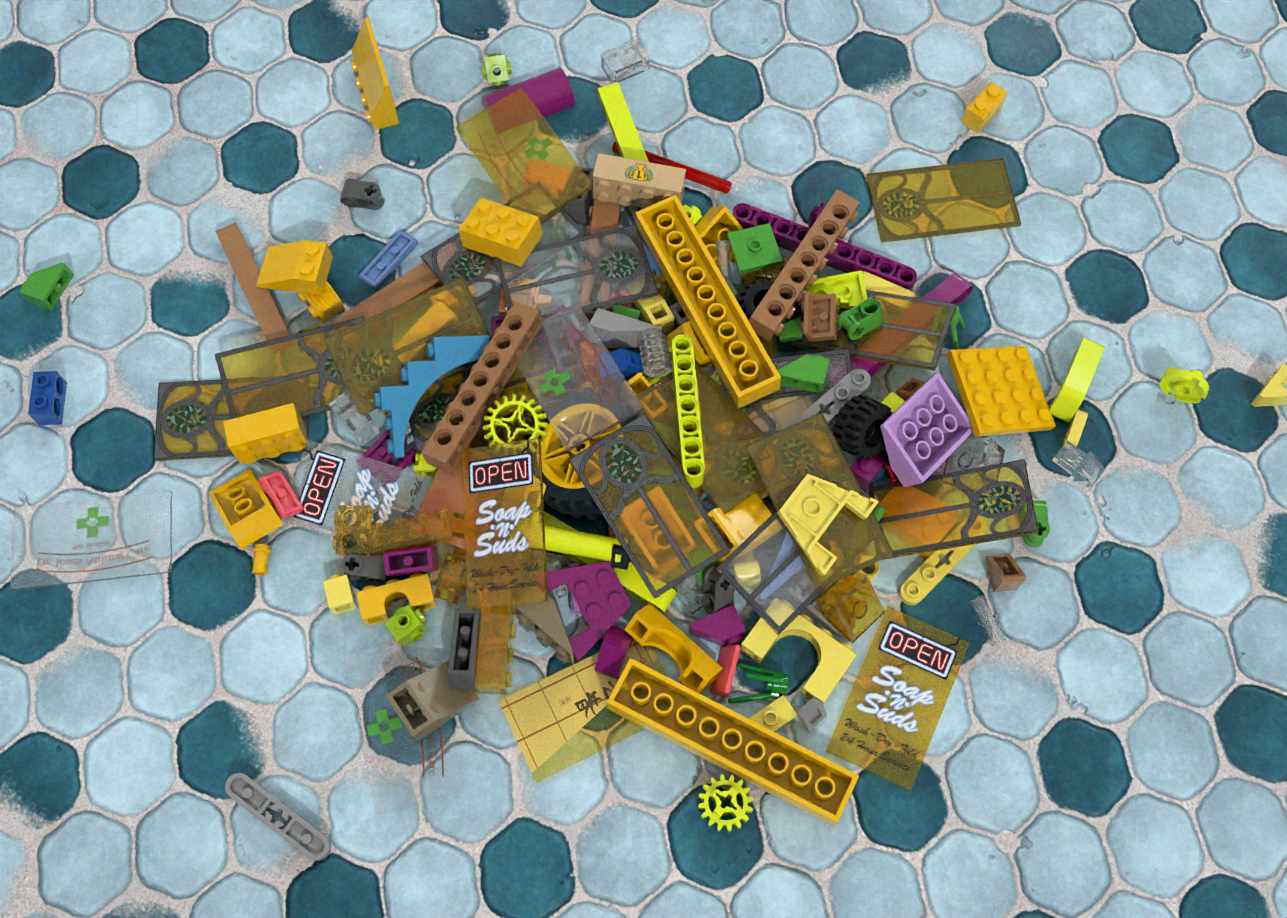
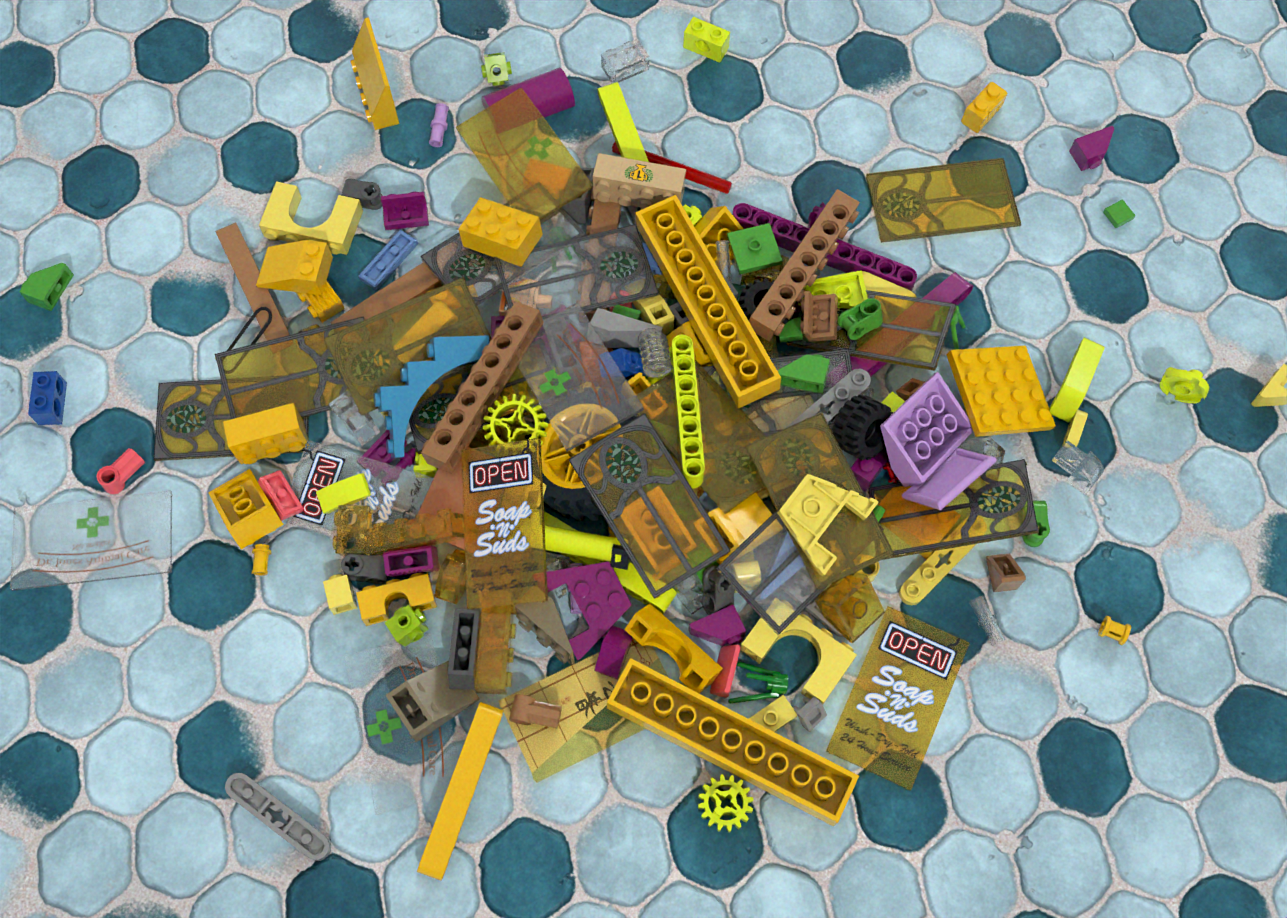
none -> coral piece [96,448,145,494]
none -> black piece [221,307,272,374]
none -> light yellow arch [259,181,363,255]
none -> neon yellow slope [316,473,371,514]
none -> magenta bracket [381,191,429,230]
none -> yellow beam [417,702,504,881]
none -> lavender pin [429,103,449,147]
none -> medium nougat piece [509,694,562,729]
none -> neon yellow brick [683,17,730,63]
none -> lavender piece [902,448,997,510]
none -> magenta slope [1069,126,1114,171]
none -> yellow bush [1098,616,1131,645]
none -> bright green tile [1103,199,1136,228]

